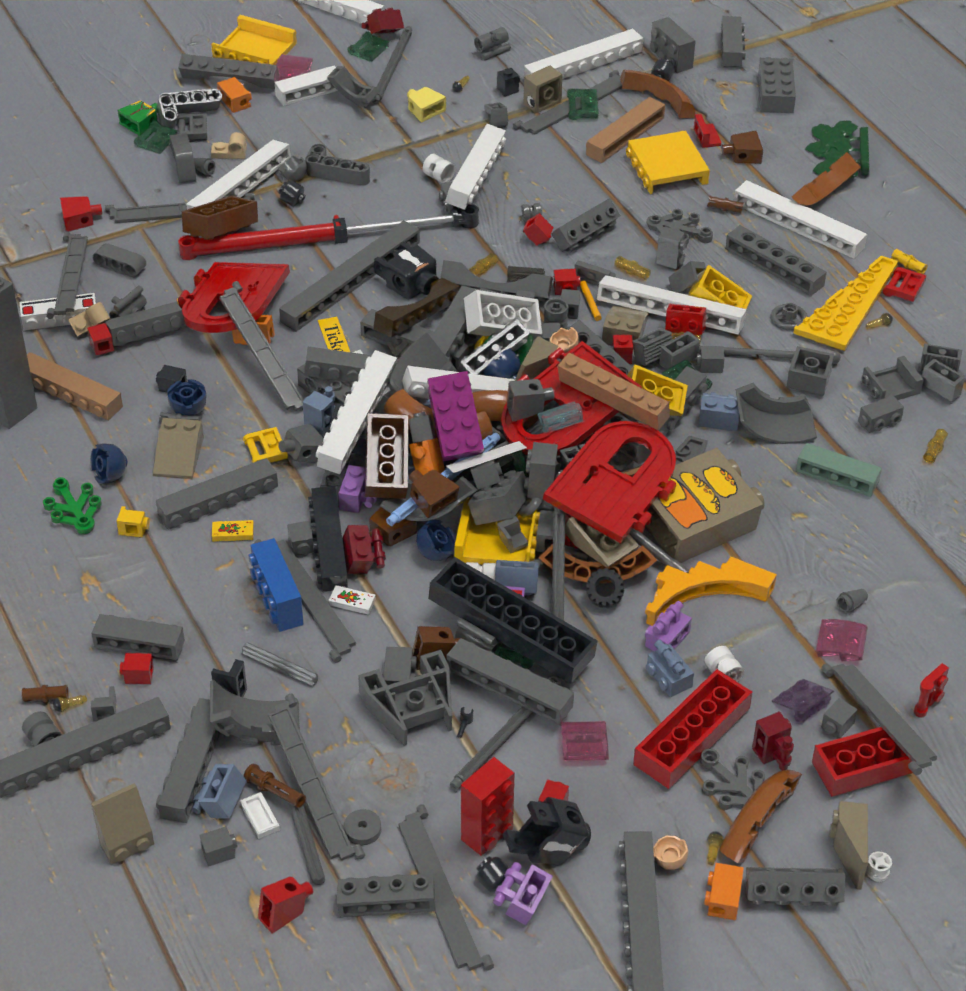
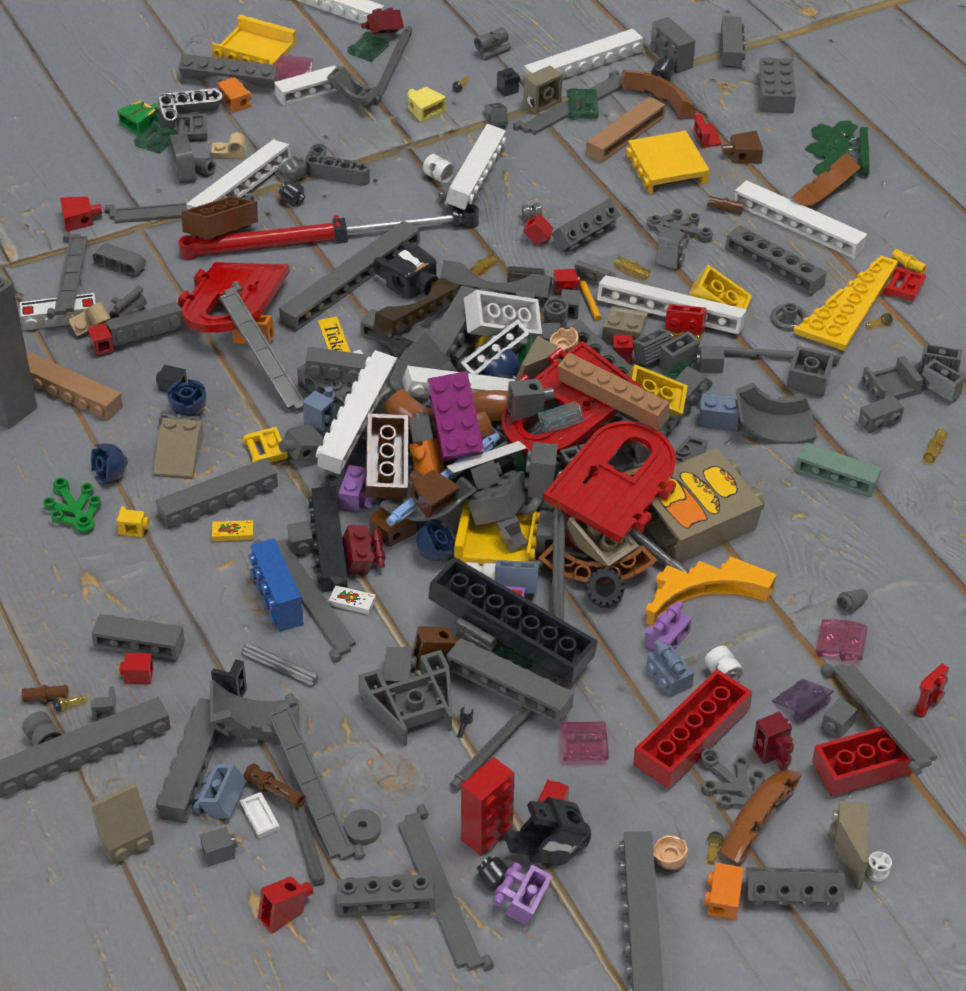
dark grey panel [668,261,706,294] -> none

